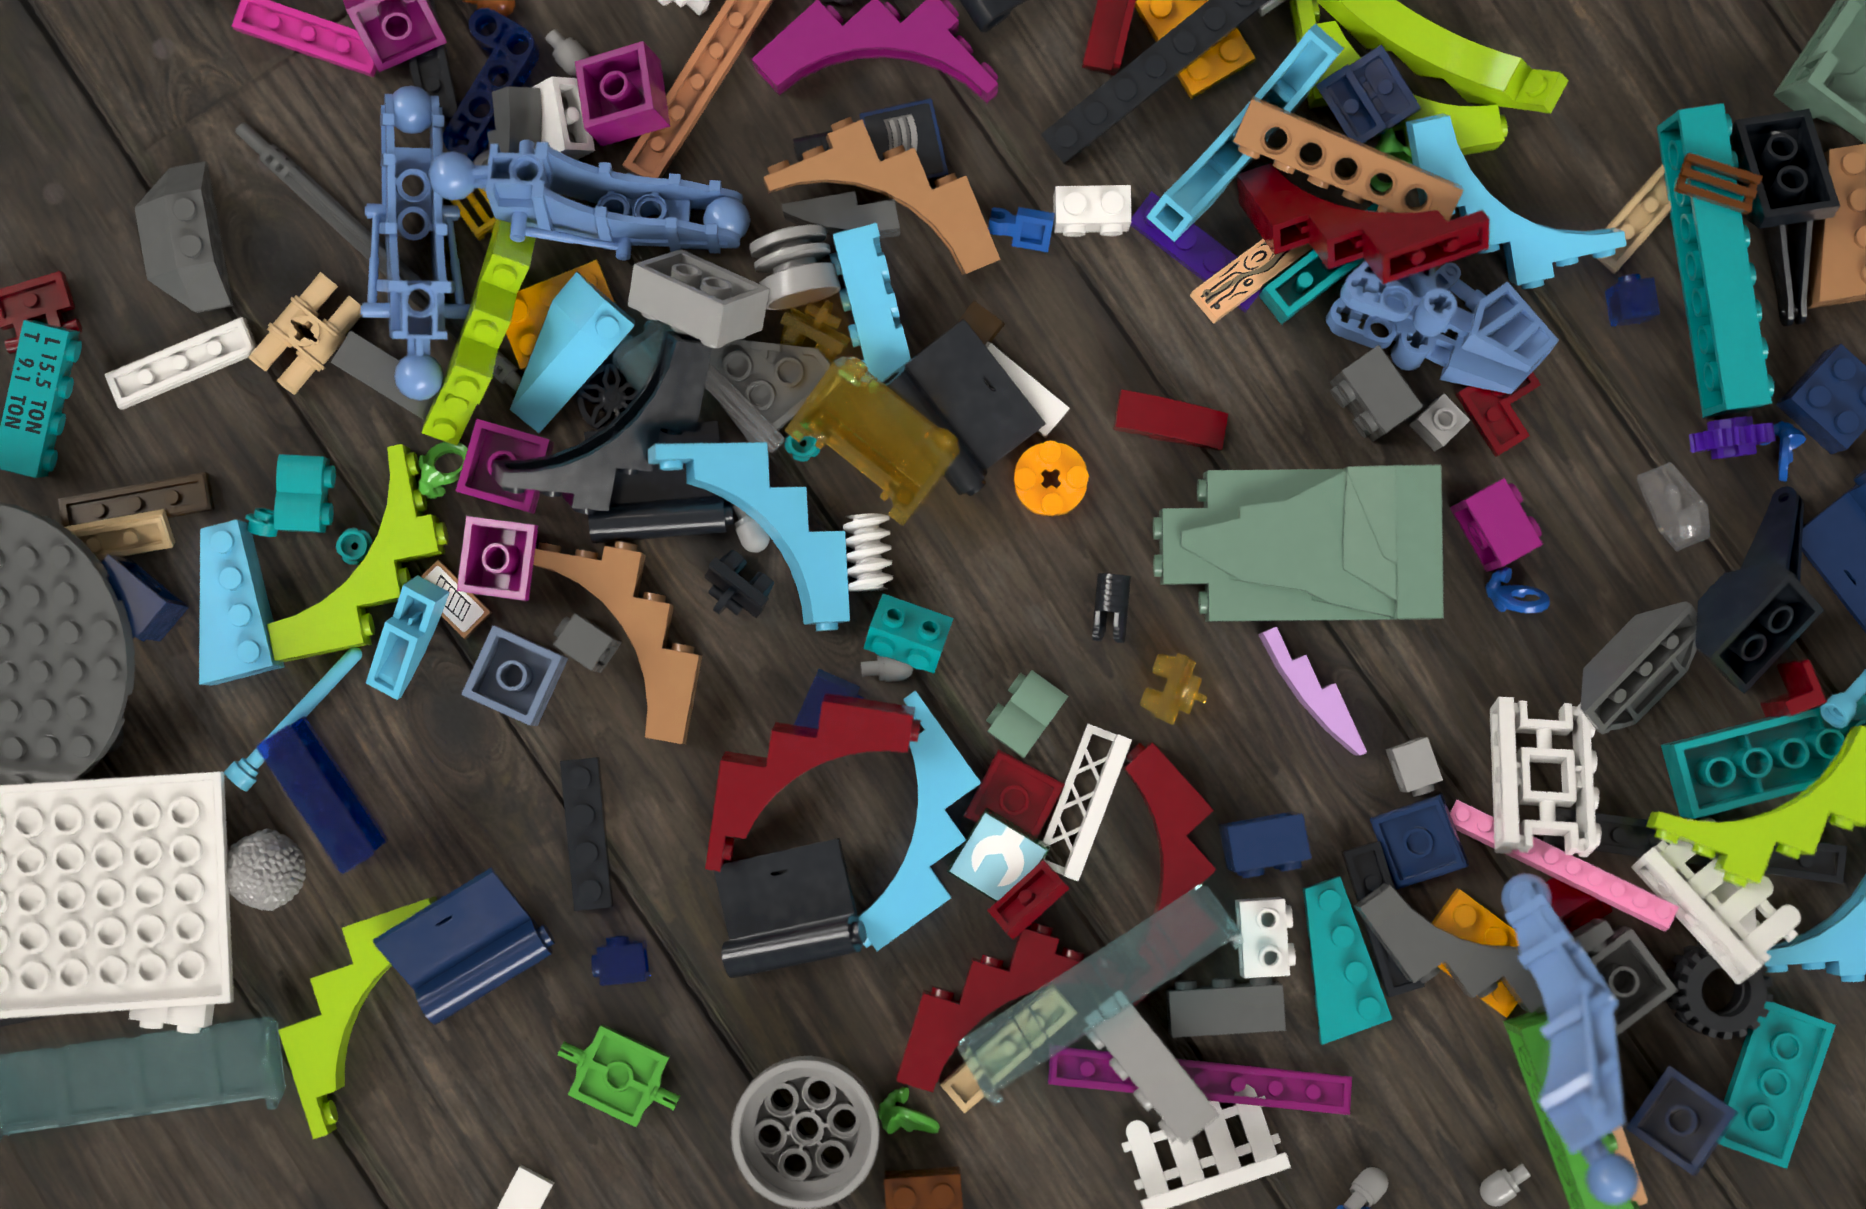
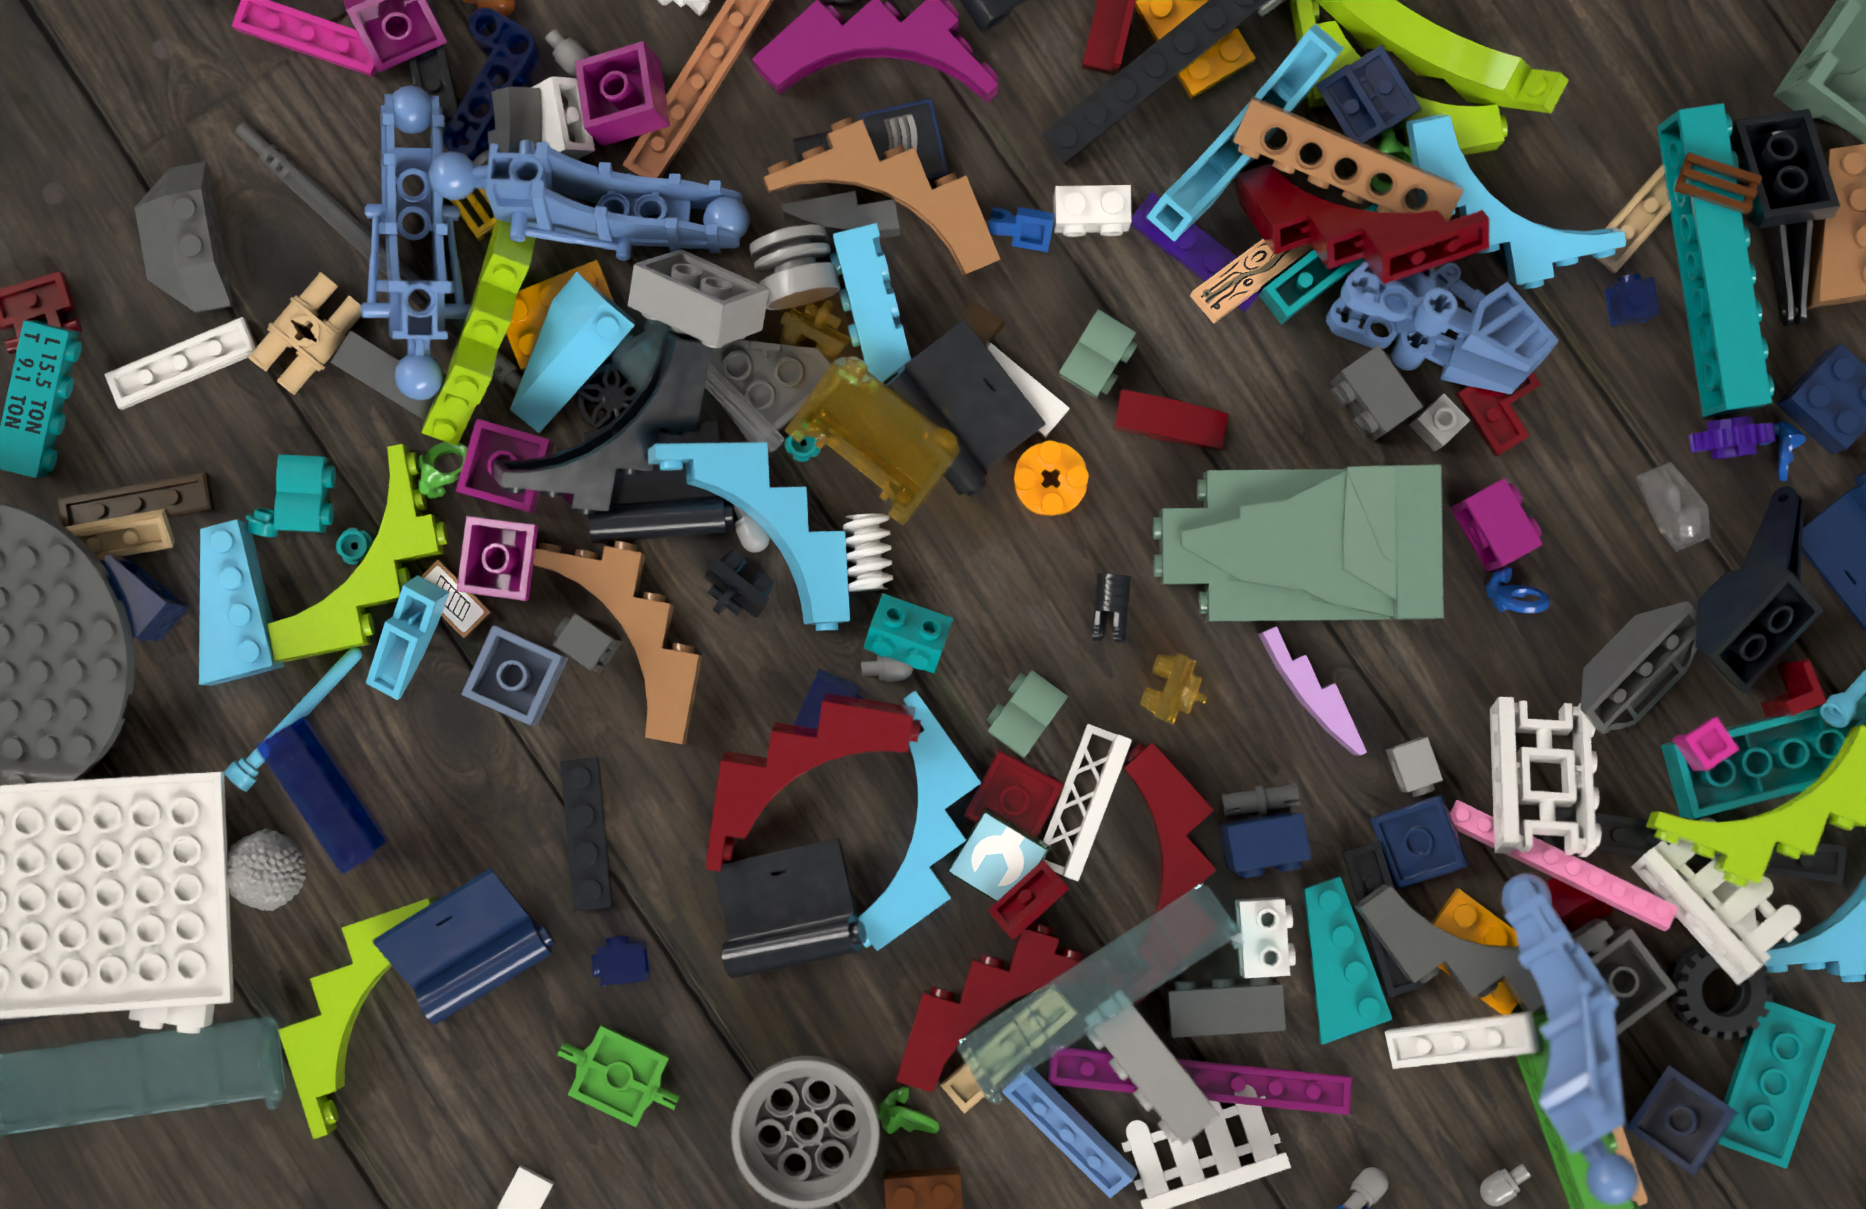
none -> medium blue plate [1001,1065,1138,1198]
none -> sand green brick [1058,309,1138,399]
none -> dark grey pin [1221,783,1300,818]
none -> white tile [1385,1012,1540,1069]
none -> dark pink panel [1672,717,1739,771]

